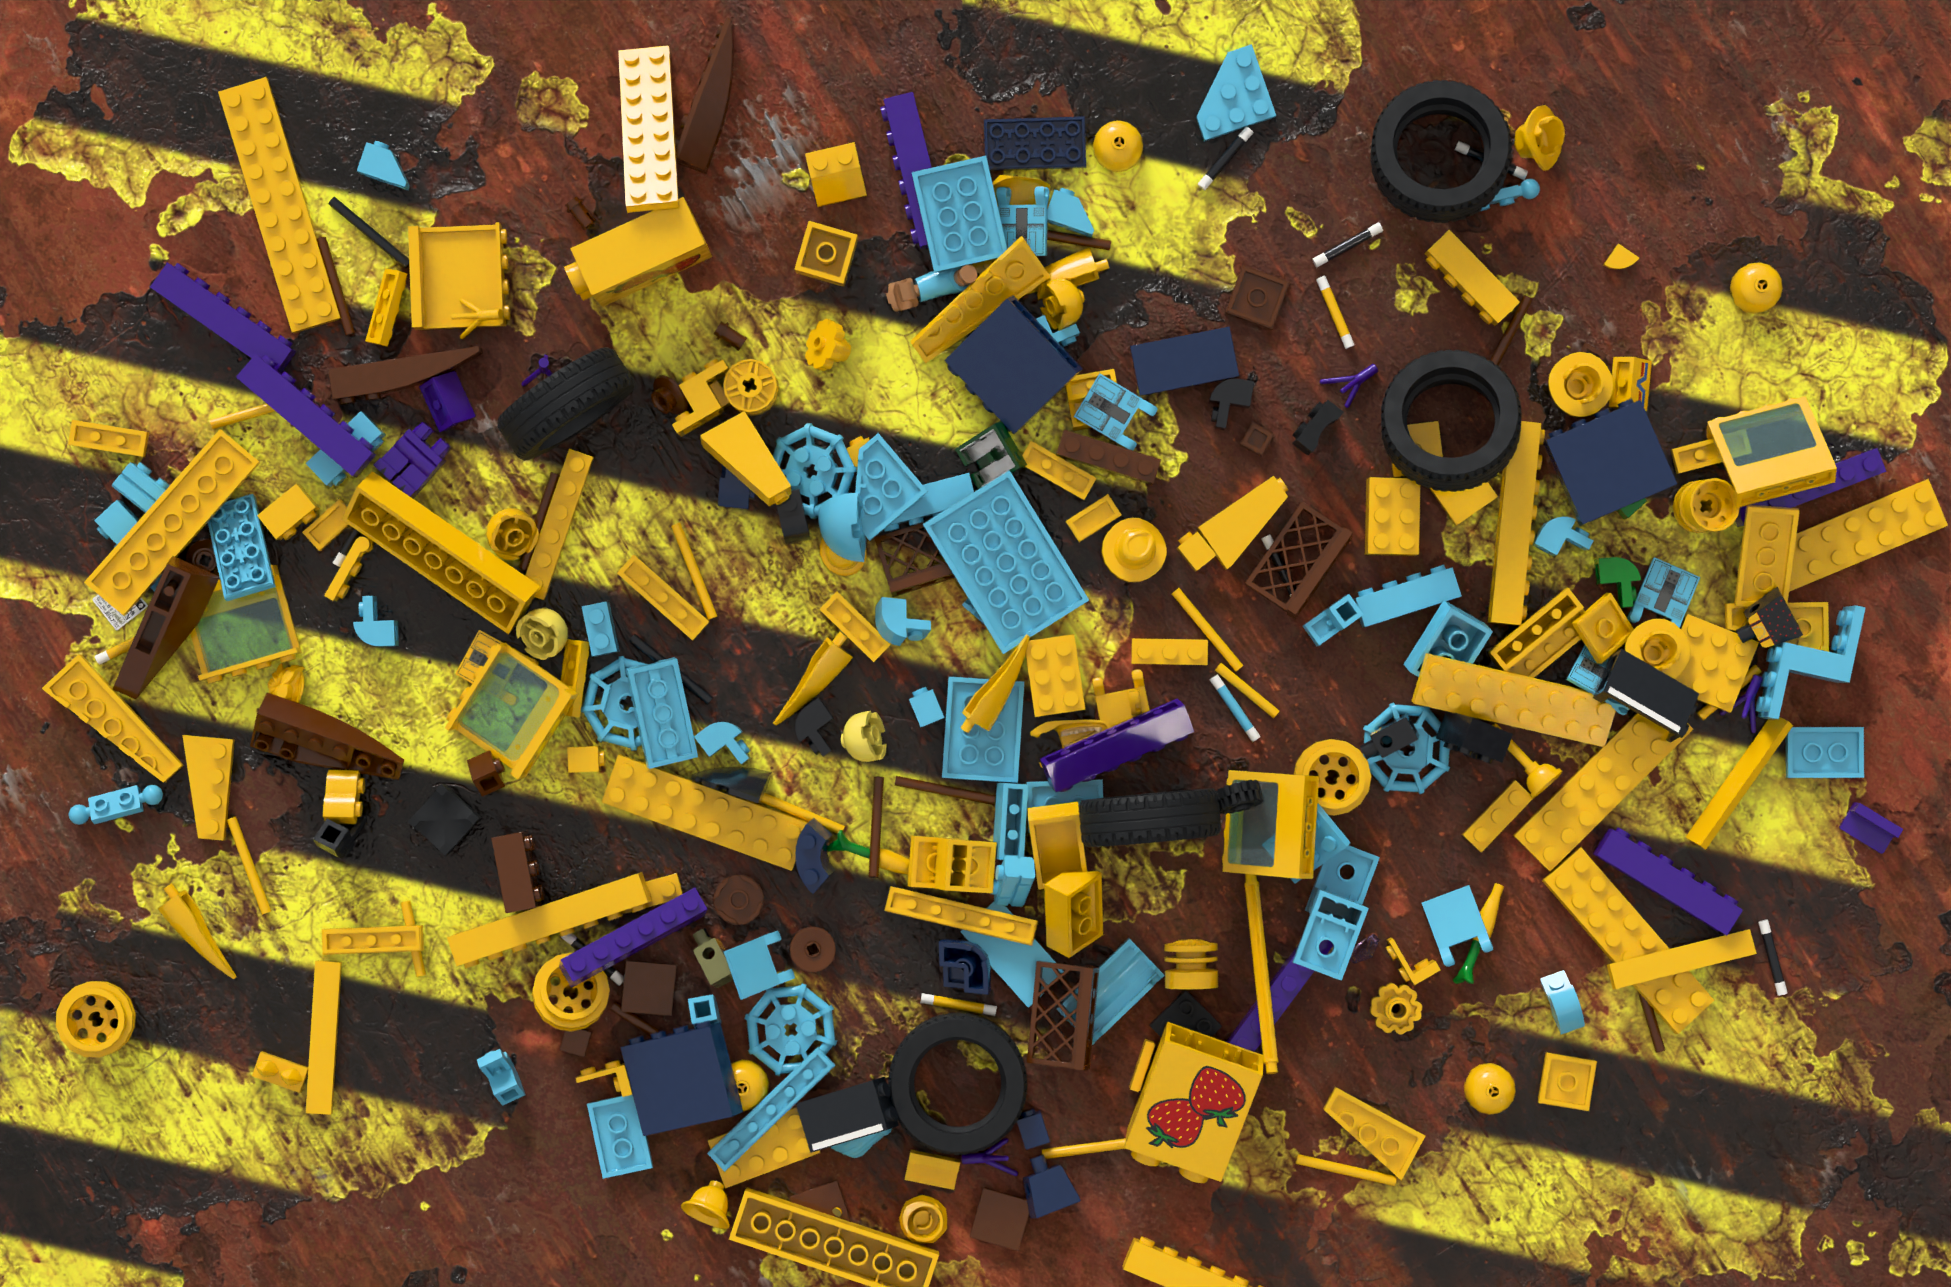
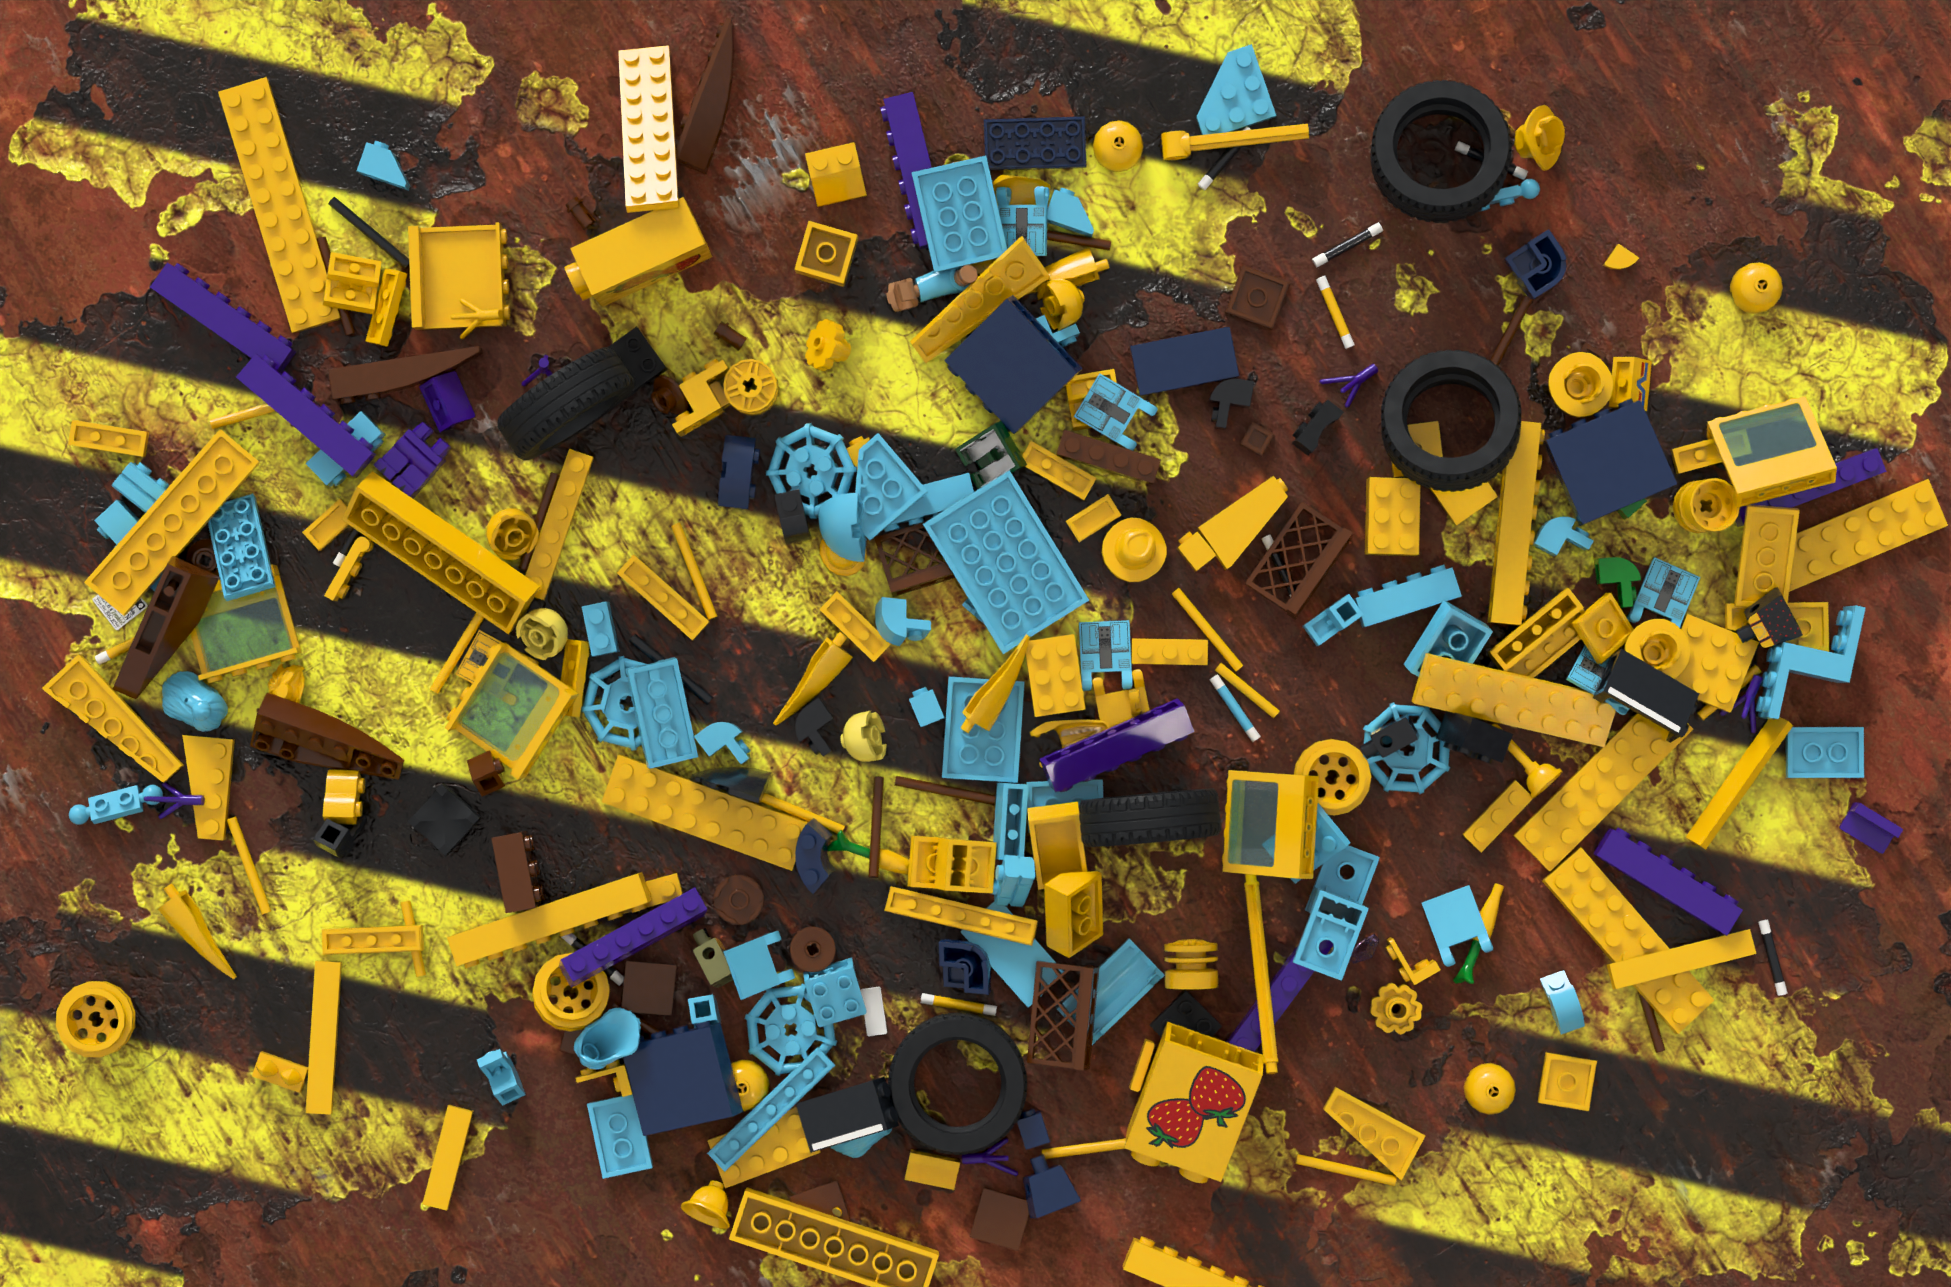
yellow brick [257,484,320,541] -> none
medium azure brick [353,596,399,647] -> none
yellow brick [567,746,606,773] -> none
yellow slope [700,411,791,506] -> none
yellow hat [899,1195,947,1243] -> none
black tyre [1216,780,1264,814] -> none
yellow brick [1425,230,1520,326] -> none
none -> dark purple plant [144,782,205,819]
none -> medium azure hair [162,671,228,732]
none -> yellow slope [323,252,382,314]
none -> yellow tile [423,1105,473,1211]
none -> yellow bar [430,612,484,694]
none -> medium azure hair [574,1008,641,1070]
none -> black brick [608,326,668,398]
none -> medium azure bracket [803,958,867,1027]
none -> white sticker [861,987,887,1036]
none -> medium azure flag [1079,620,1133,691]
none -> yellow piece [1161,124,1309,160]
none -> dark blue brick [1504,229,1566,299]

